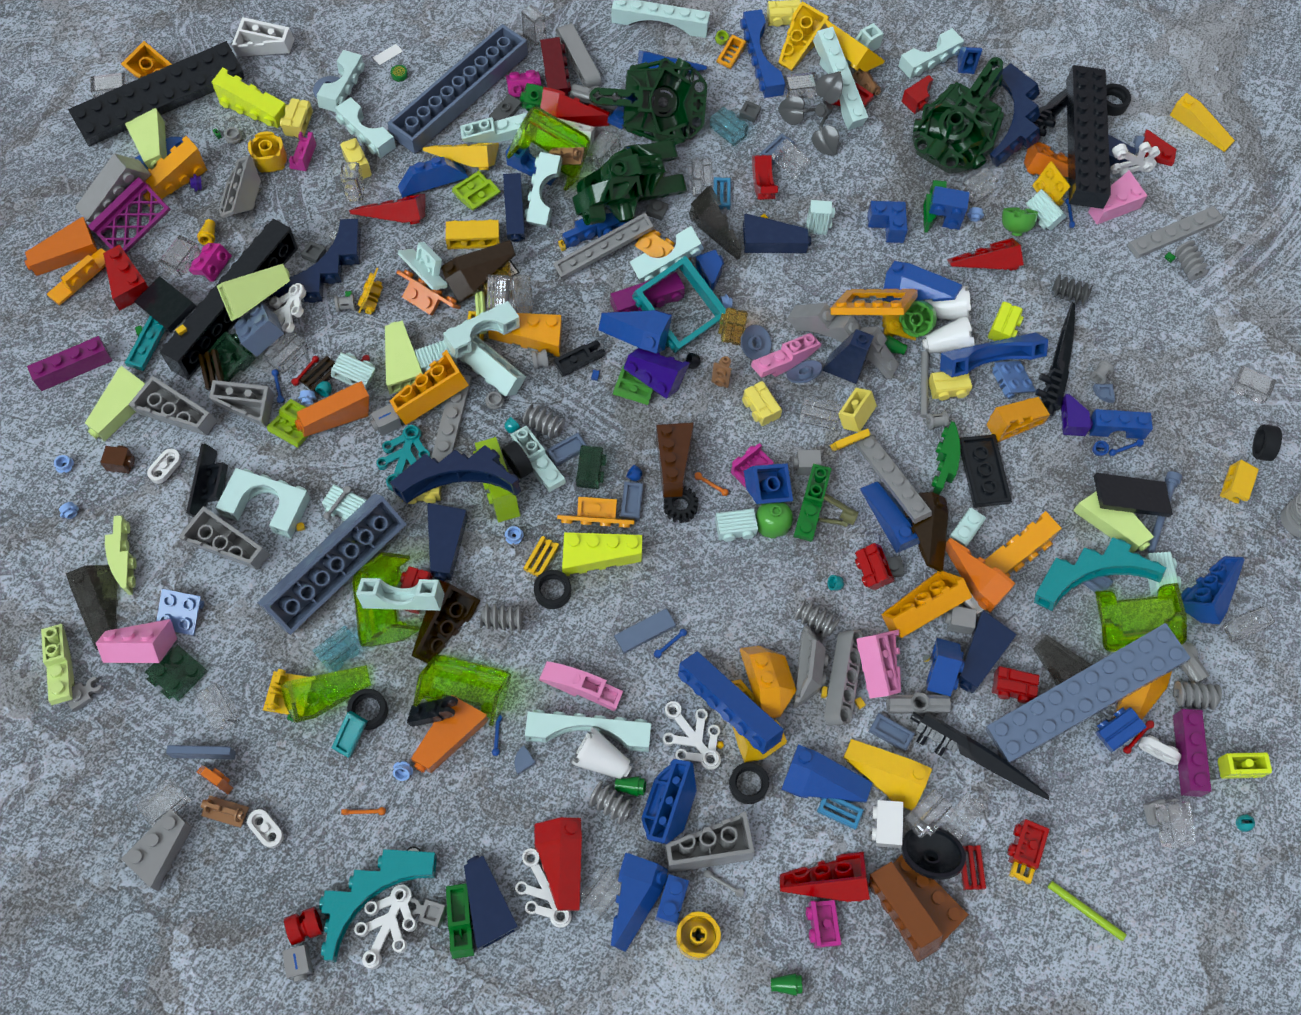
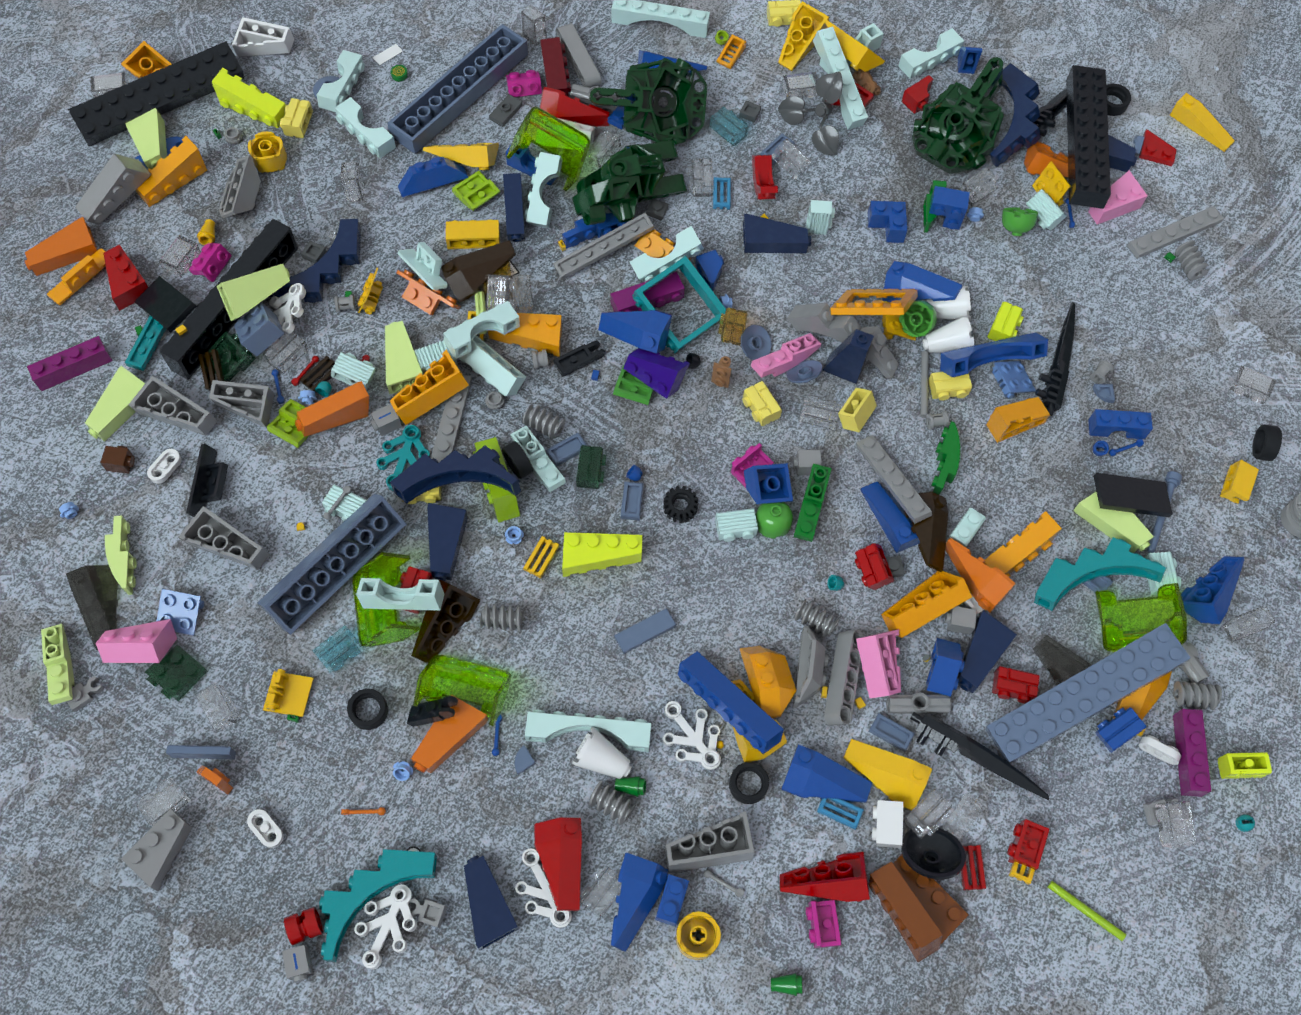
light blue plate [54,455,74,473] -> none
magenta fence [88,177,171,253] -> none
dark purple plate [190,174,202,192] -> none
medium nougat hinge [201,795,249,828] -> none
light aqua arch [215,468,311,538] -> none
clear neon green wedge [281,665,371,723] -> none
dark pink hinge [289,132,316,171] -> none
teal tile [331,711,368,758] -> none
light yellow brick [340,138,372,181] -> none
red wedge [349,193,426,224] -> none
green slope [446,883,475,959] -> none
light aqua slope [460,113,530,143] -> none
teal hinge [504,417,521,433] -> none
green brick [520,83,543,112] -> none
black tyre [534,569,571,609] -> none
bright pink slope [539,661,623,711] -> none
medium nougat hinge [549,147,585,165] -> none
light orange bracket [557,496,635,528] -> none
blue wedge [641,759,697,844] -> none
blue hinge [654,629,687,658] -> none
reddish brown wedge [656,422,694,498] -> none
clear smoke wedge [689,185,742,260] -> none
orange hinge [694,472,729,496] -> none
blue arch [740,9,785,98] -> none
olive plant [818,493,859,527] -> none
yellow tile [830,428,870,451] -> none
green cone [885,335,907,355] -> none
red wedge [947,238,1024,271] -> none
black tile [959,434,1012,508] -> none
dark grey piece [1051,274,1093,306] -> none
dark purple slope [1061,394,1093,436] -> none
white plant [1110,142,1160,177] -> none
red hinge [1123,720,1154,754] -> none

